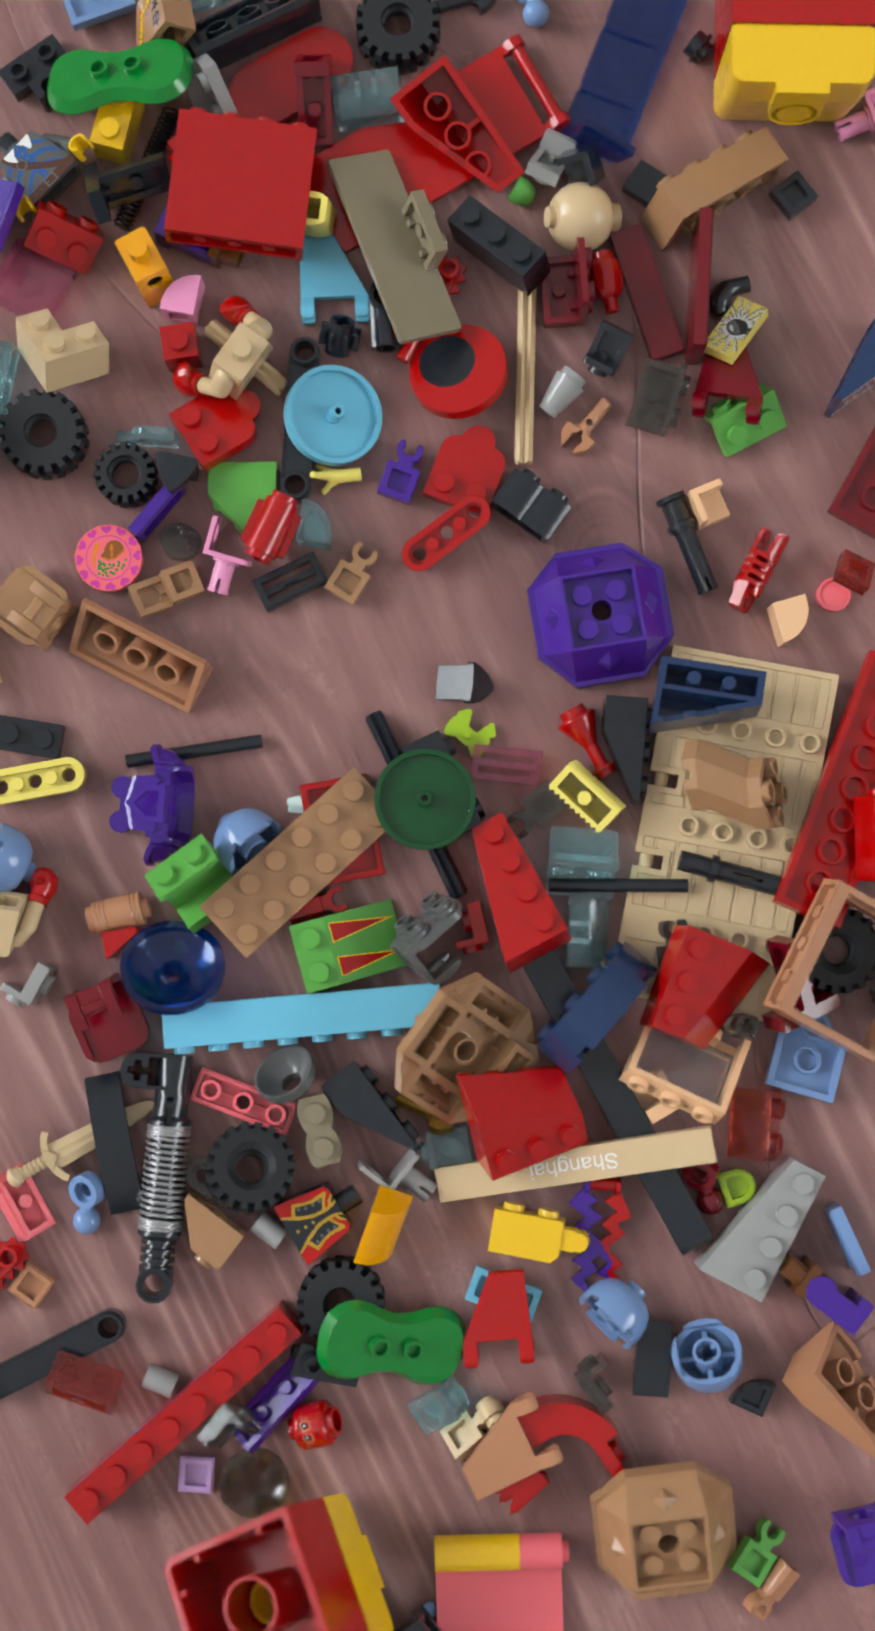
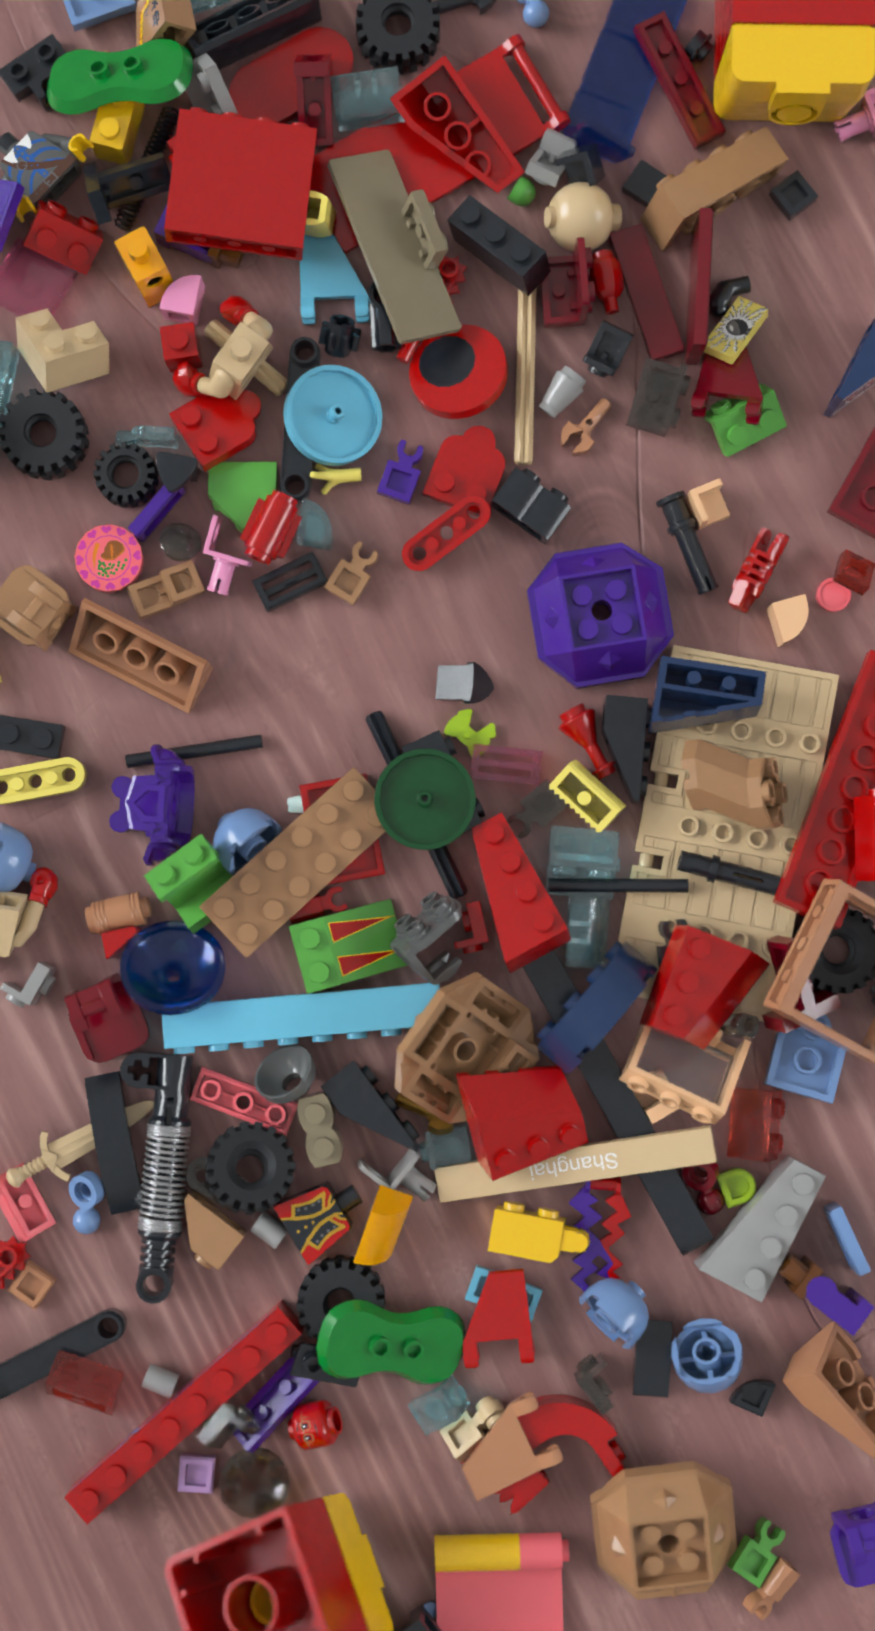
none -> dark red tile [633,11,726,150]

